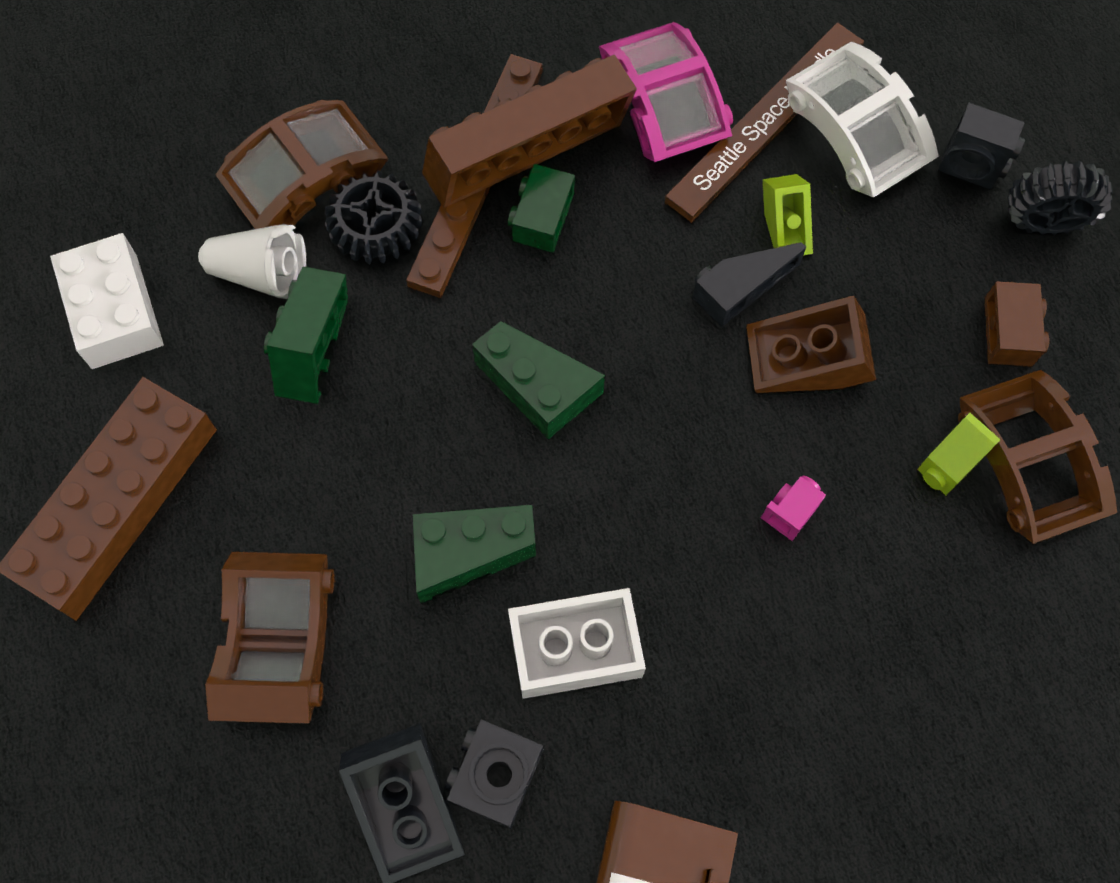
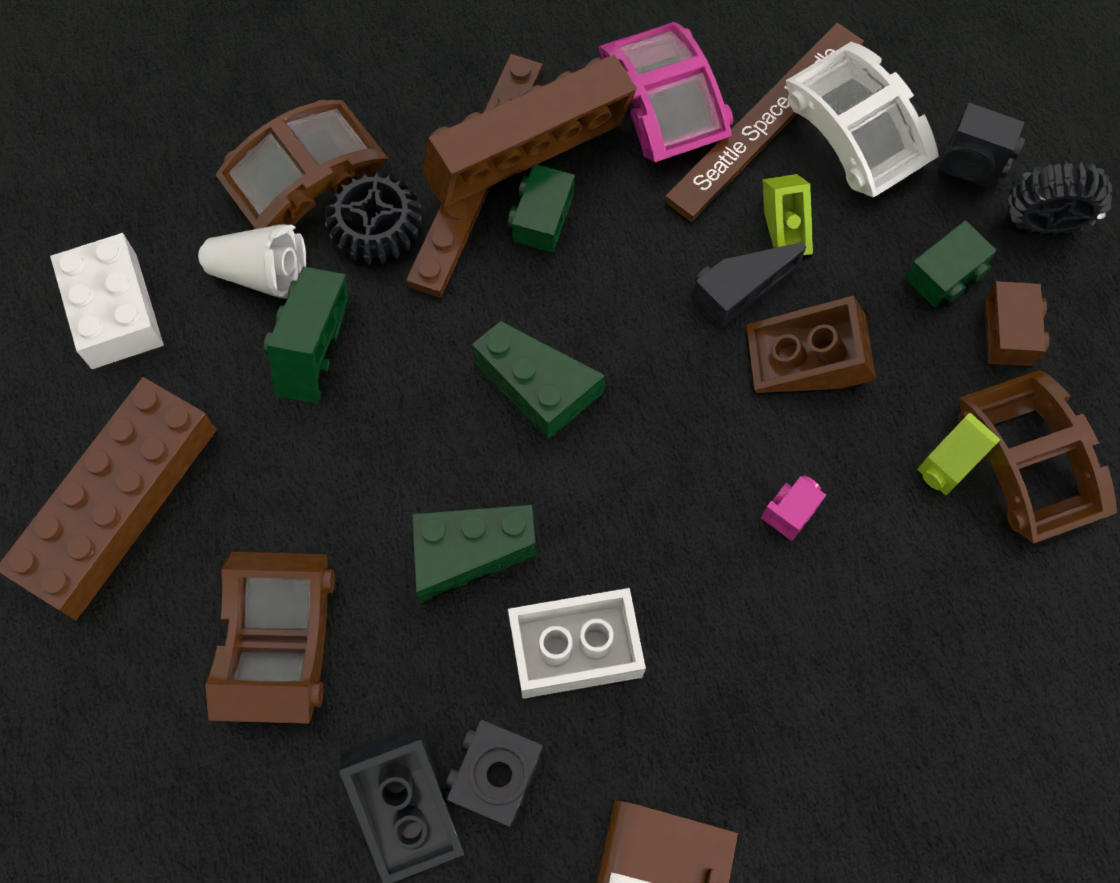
none -> dark green brick [905,220,997,308]

